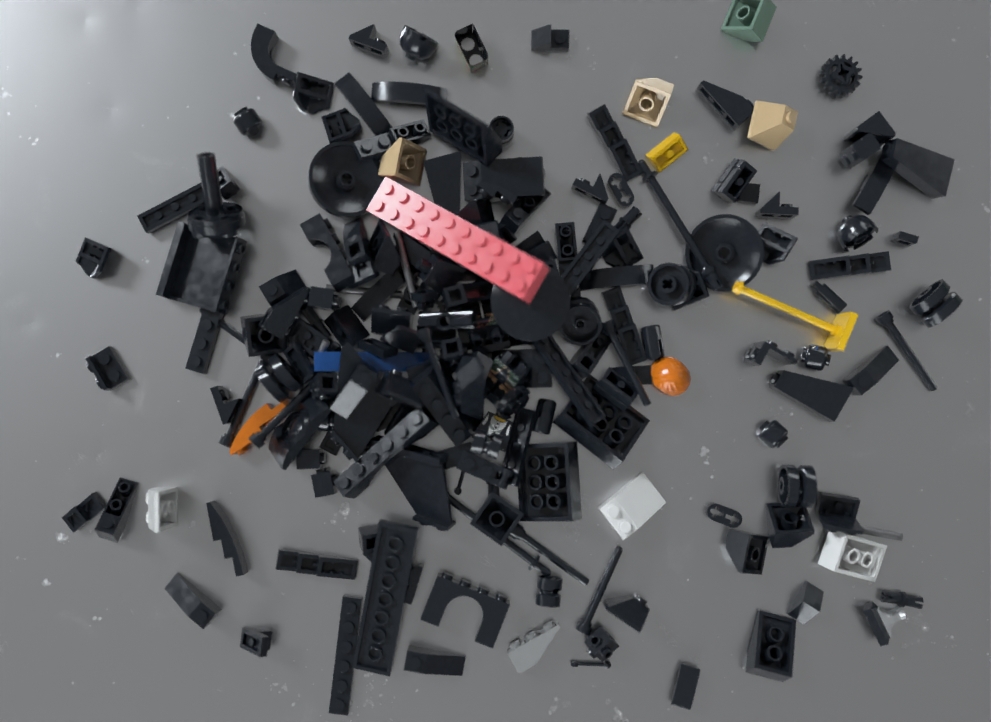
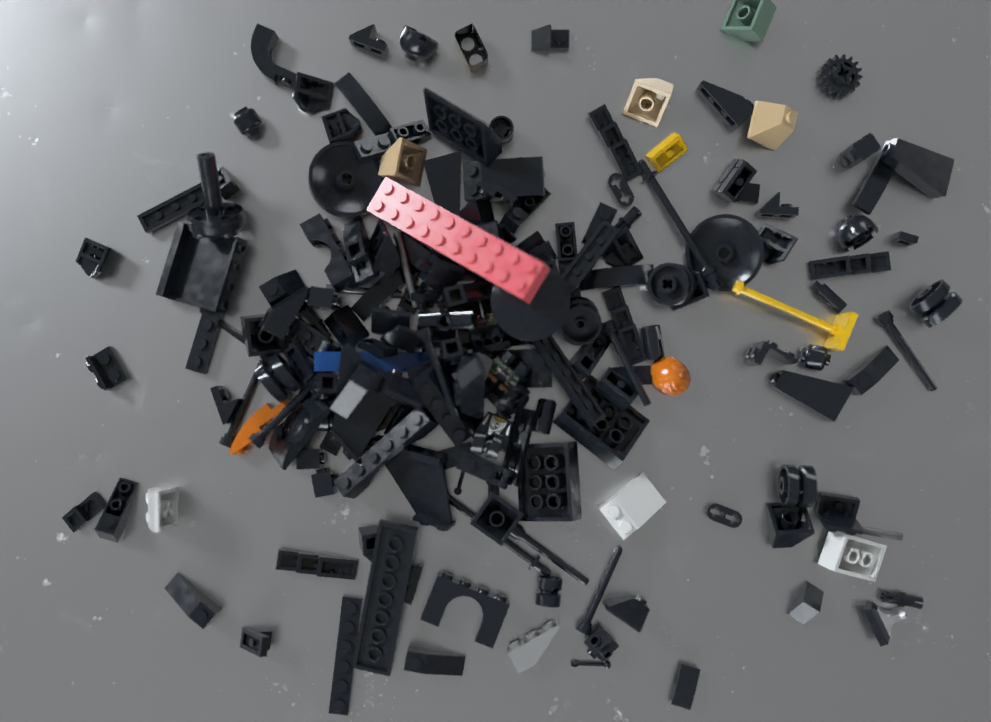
black slope [206,501,248,577] -> none
black slope [371,82,448,105] -> none
black slope [571,174,609,204] -> none
black slope [726,529,769,575] -> none
black slope [746,610,796,682] -> none
black head [759,420,788,448] -> none
black slope [843,111,896,146] -> none

